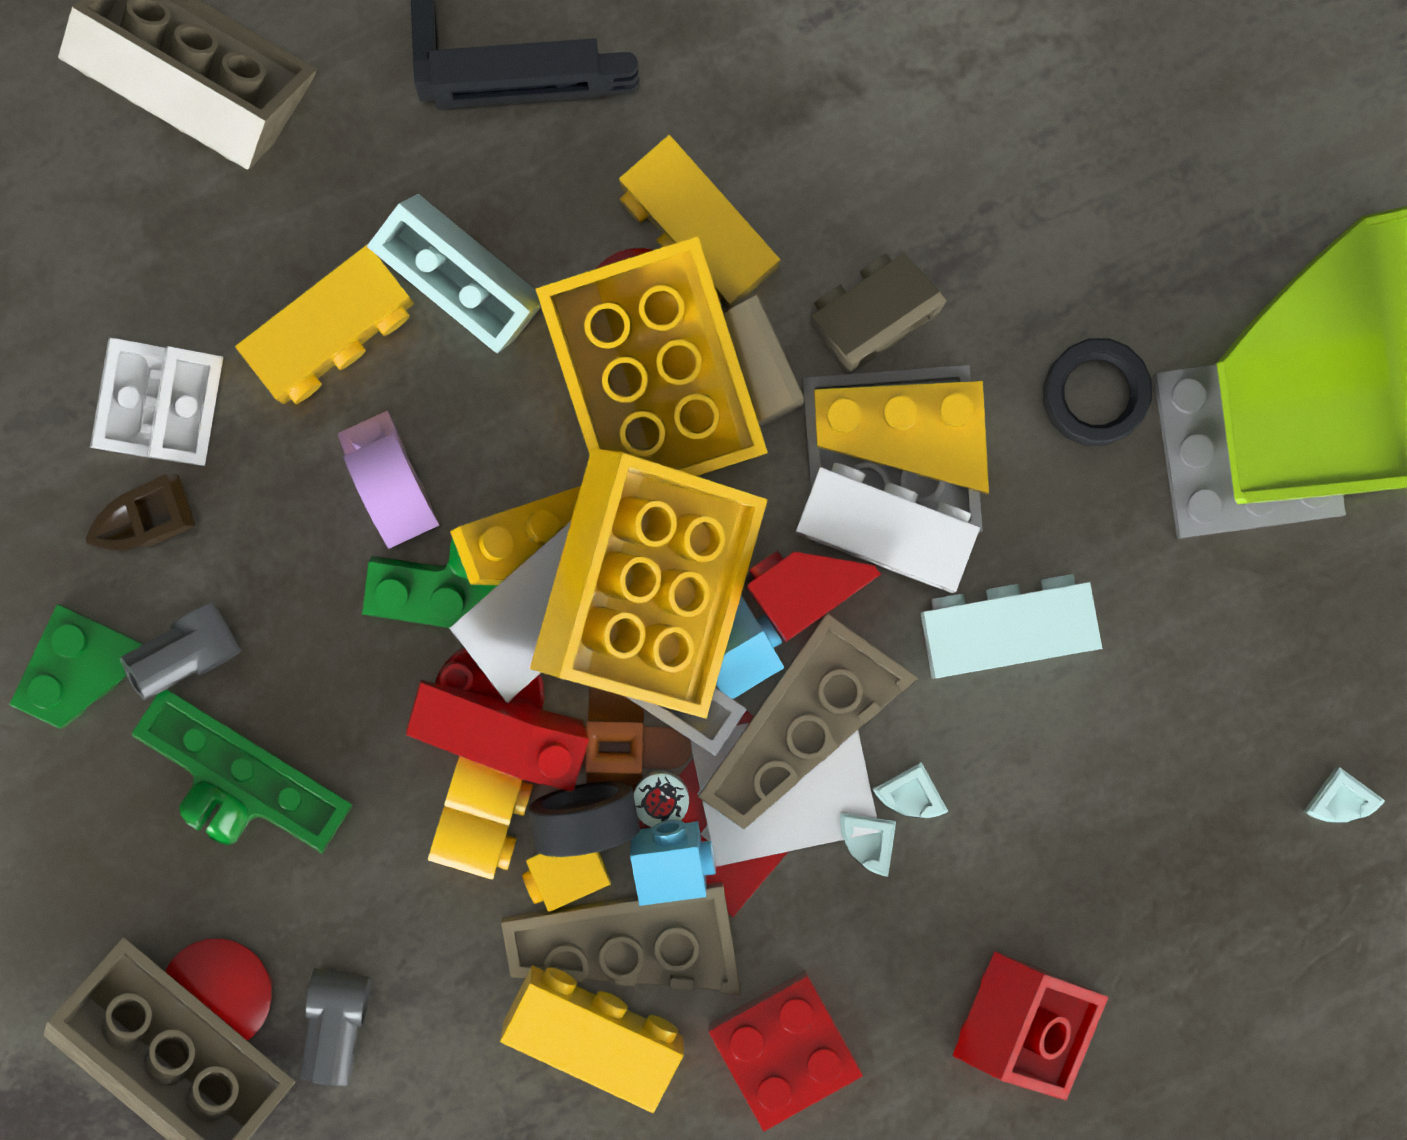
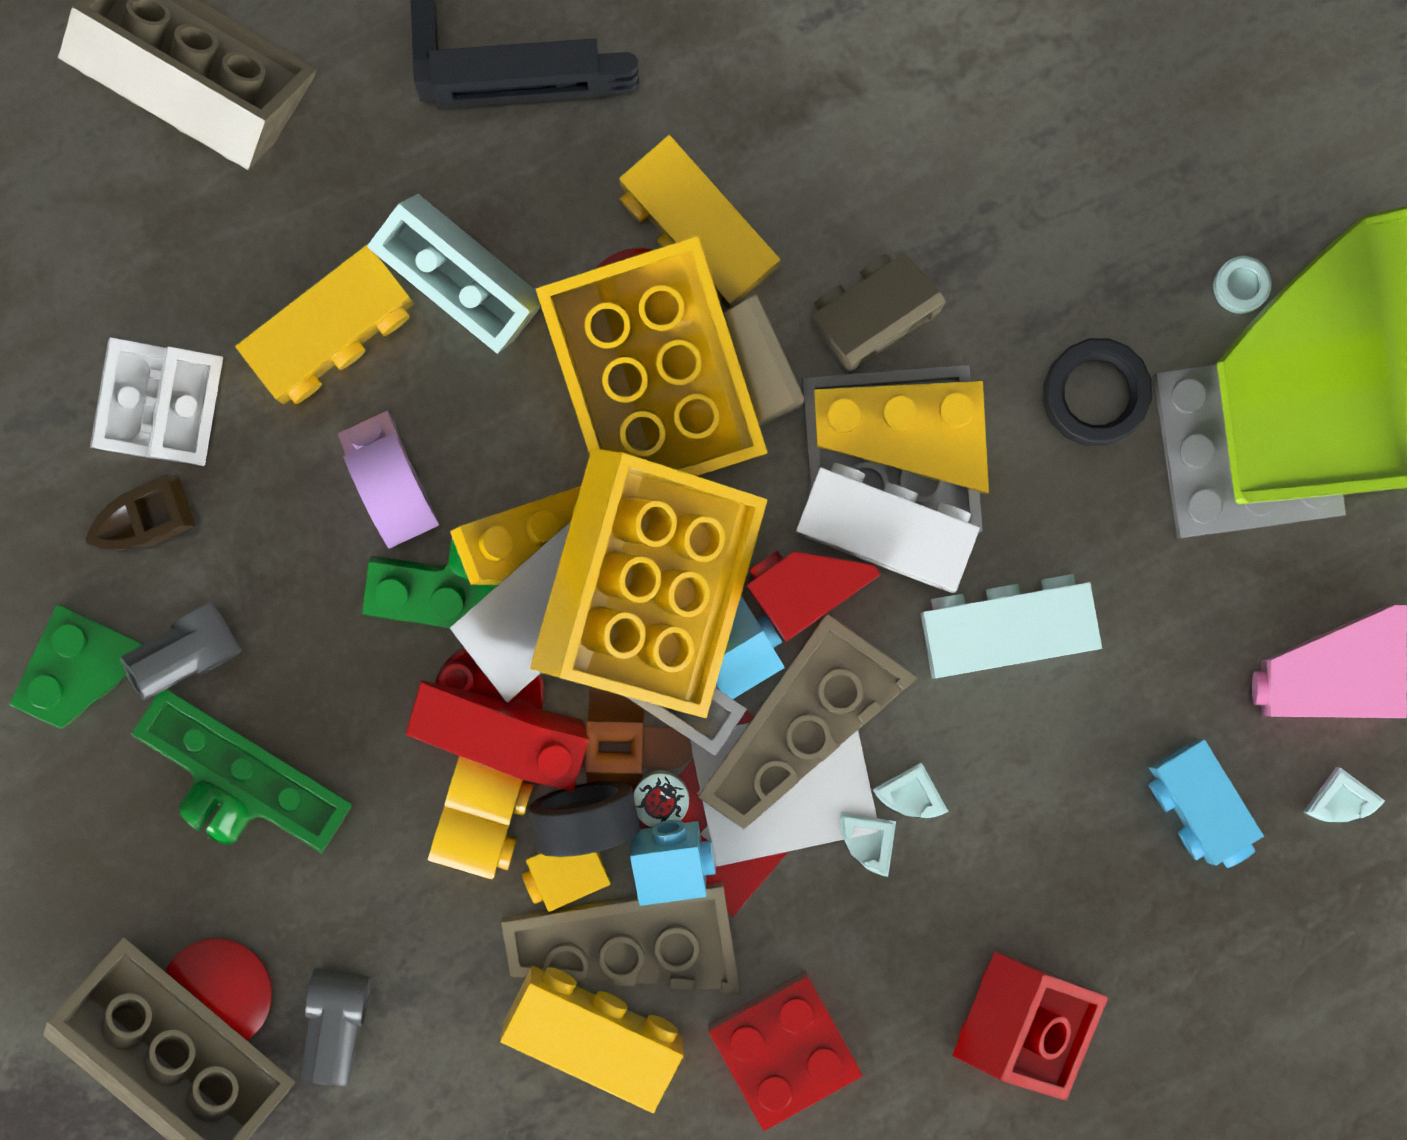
none -> medium azure brick [1149,739,1264,868]
none -> light aqua tile [1213,256,1272,314]
none -> bright pink slope [1252,605,1407,718]

